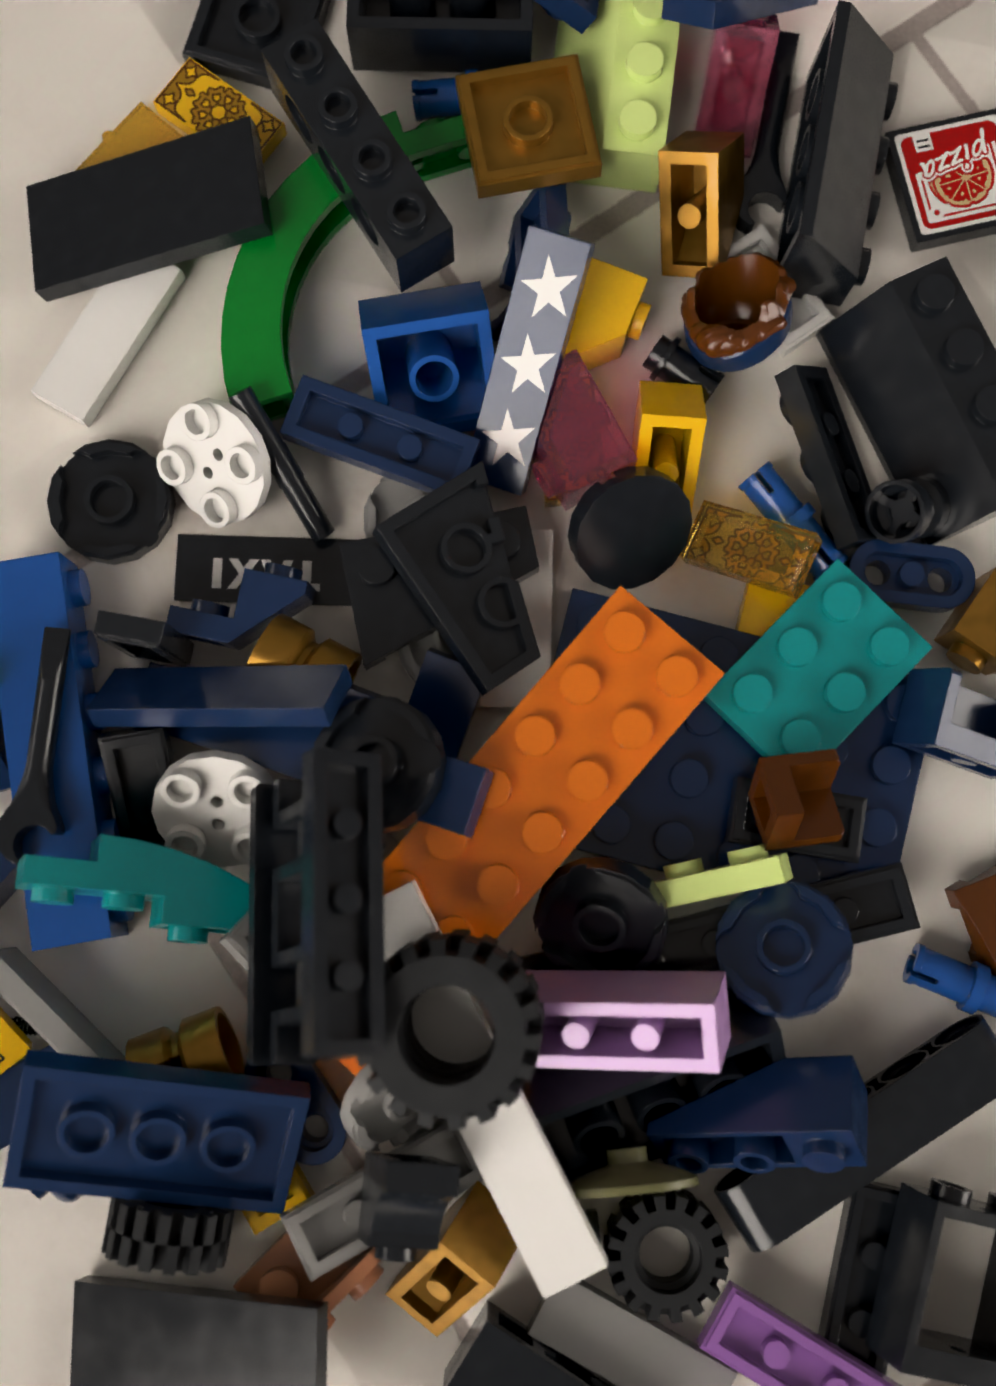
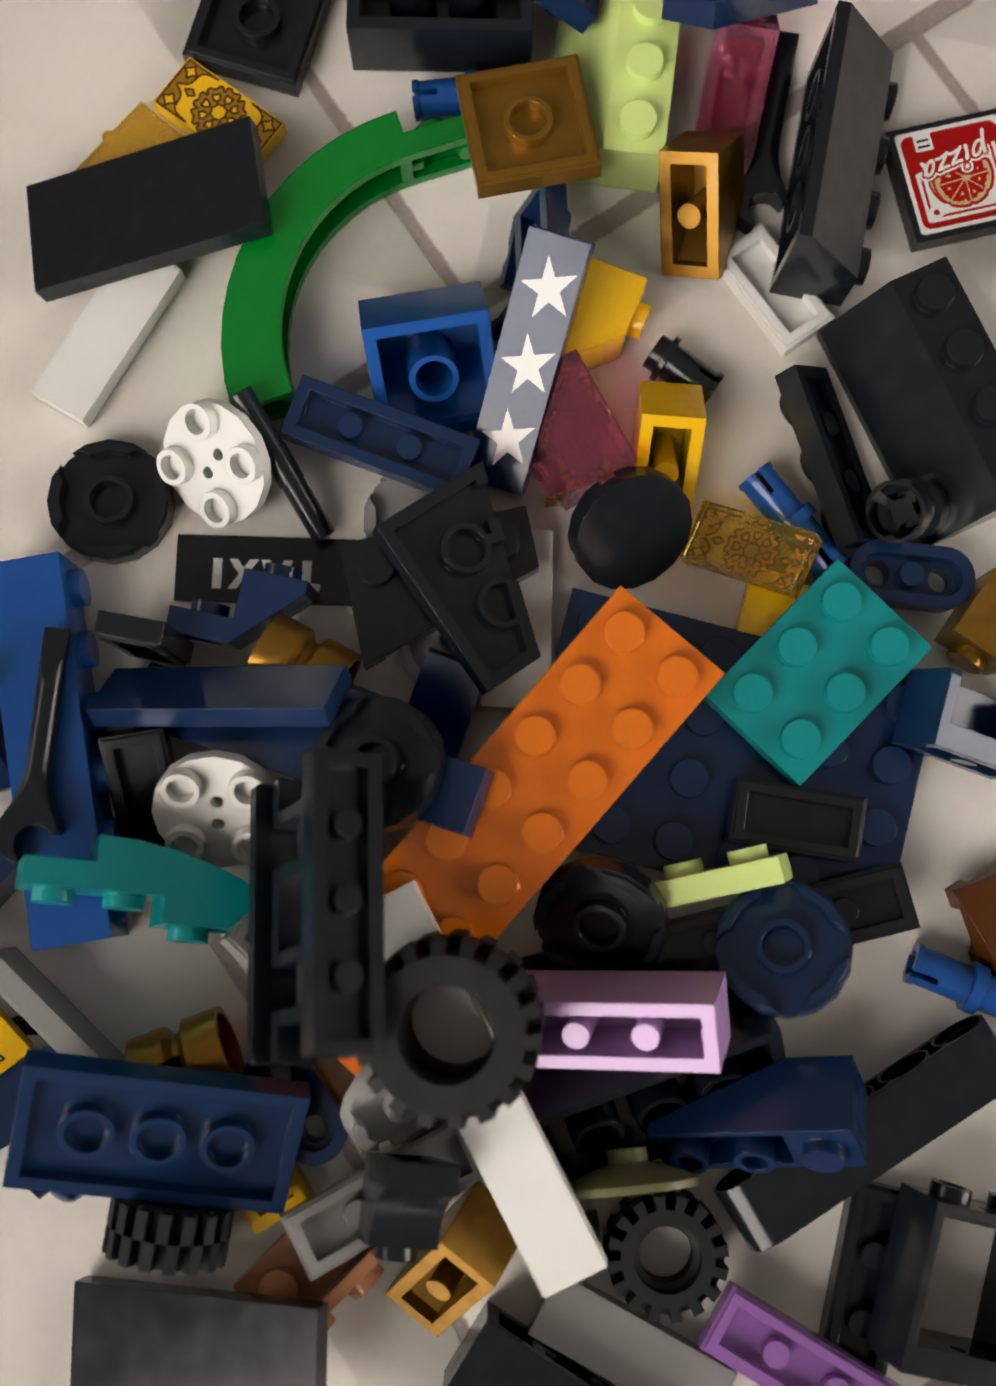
black brick [261,18,455,293] -> none
reddish brown hair [680,252,796,372] -> none
reddish brown panel [748,749,845,851] -> none

